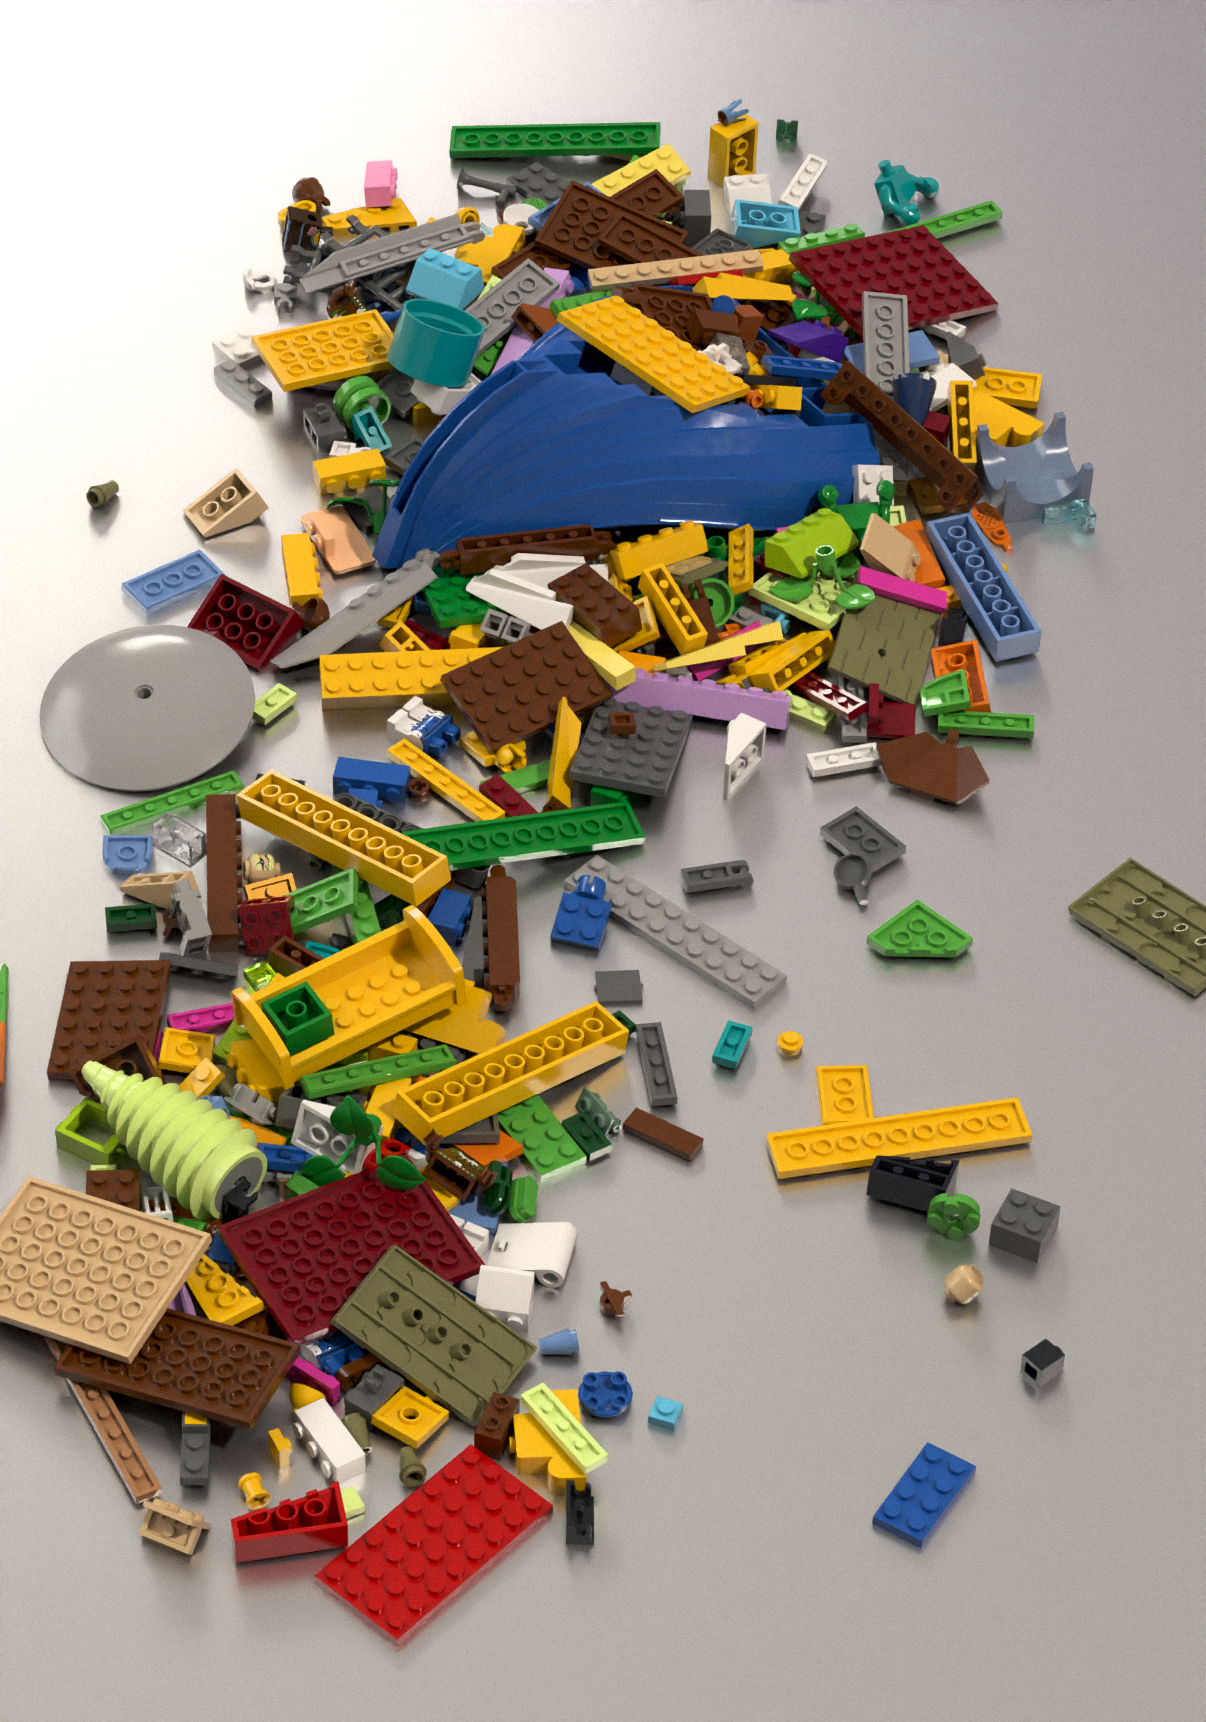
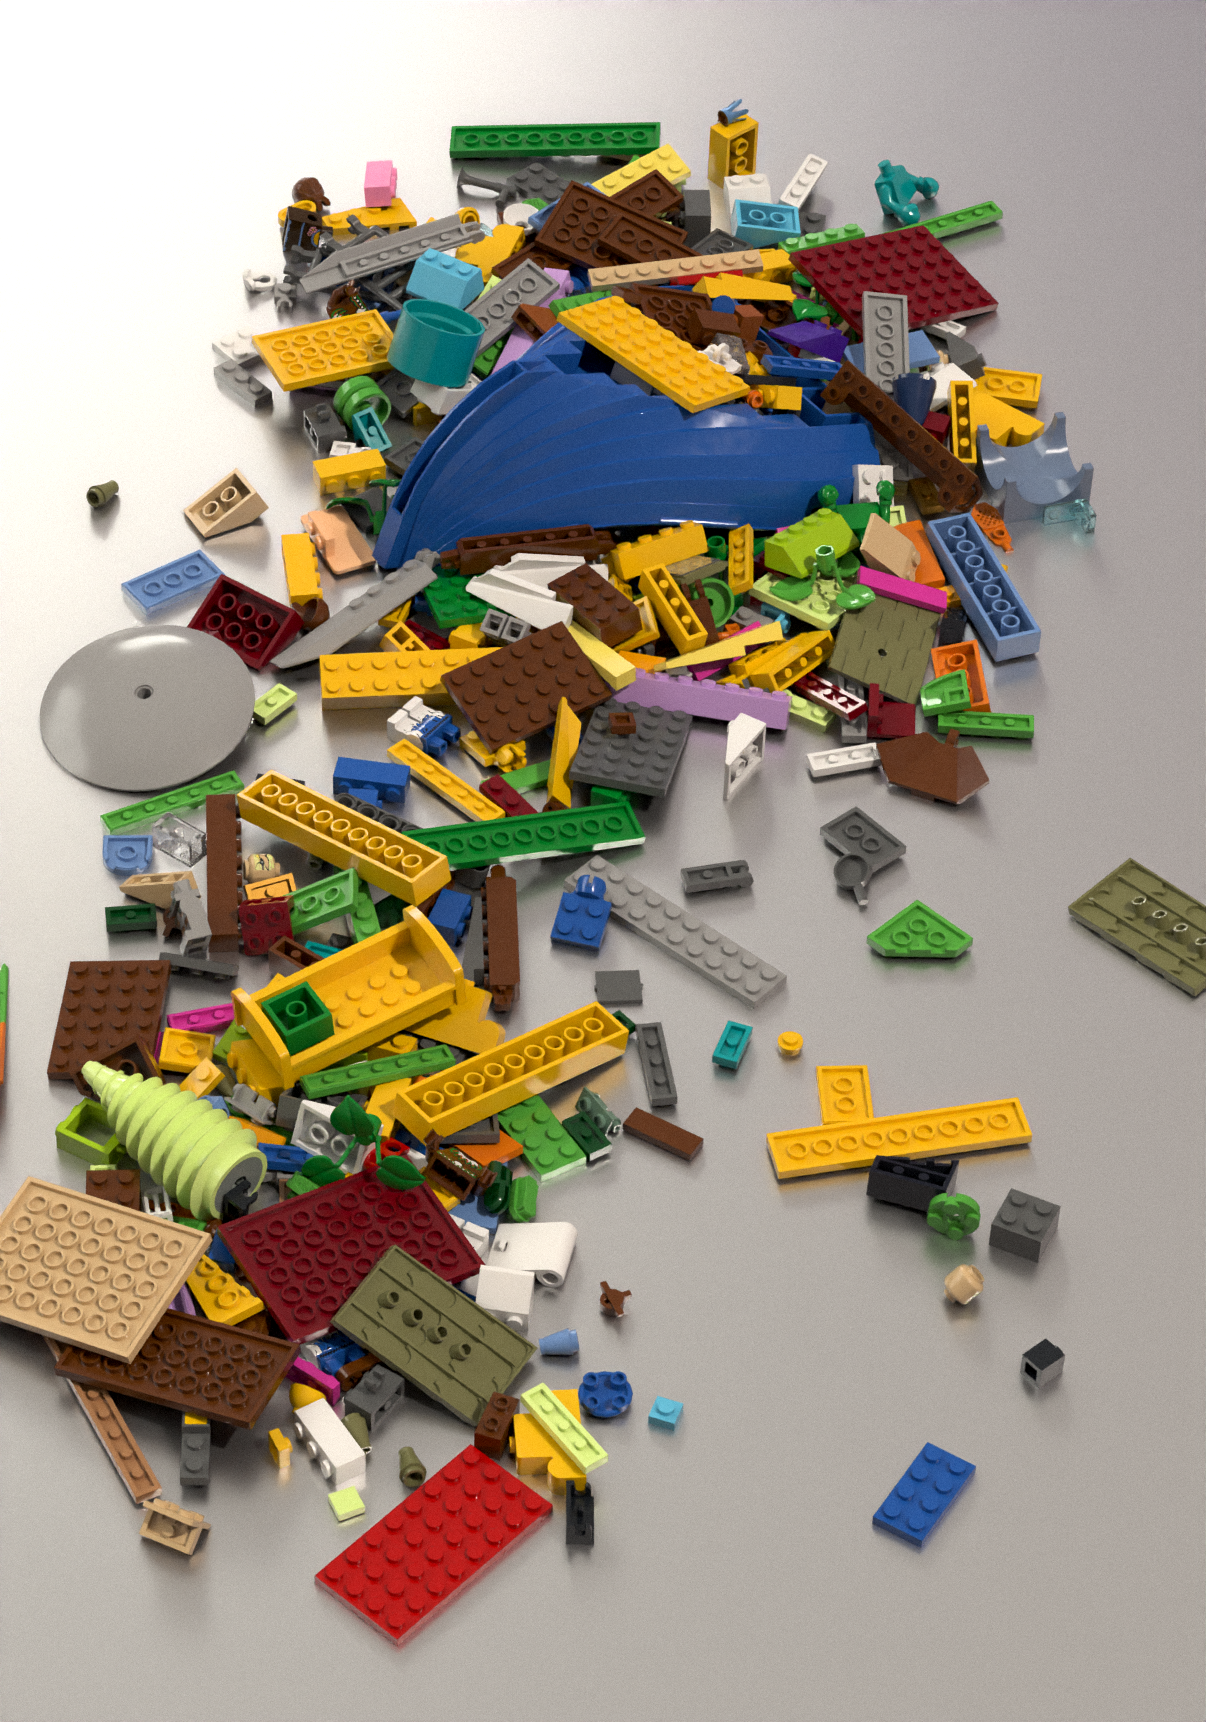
red wedge [231,1481,348,1563] -> none
yellow bush [237,1472,271,1510] -> none
clear neon green plate [243,960,276,992] -> none
yellow plate [371,1386,449,1449] -> none
reddish brown bush [408,778,430,802] -> none
clear green wheel [776,119,798,142] -> none

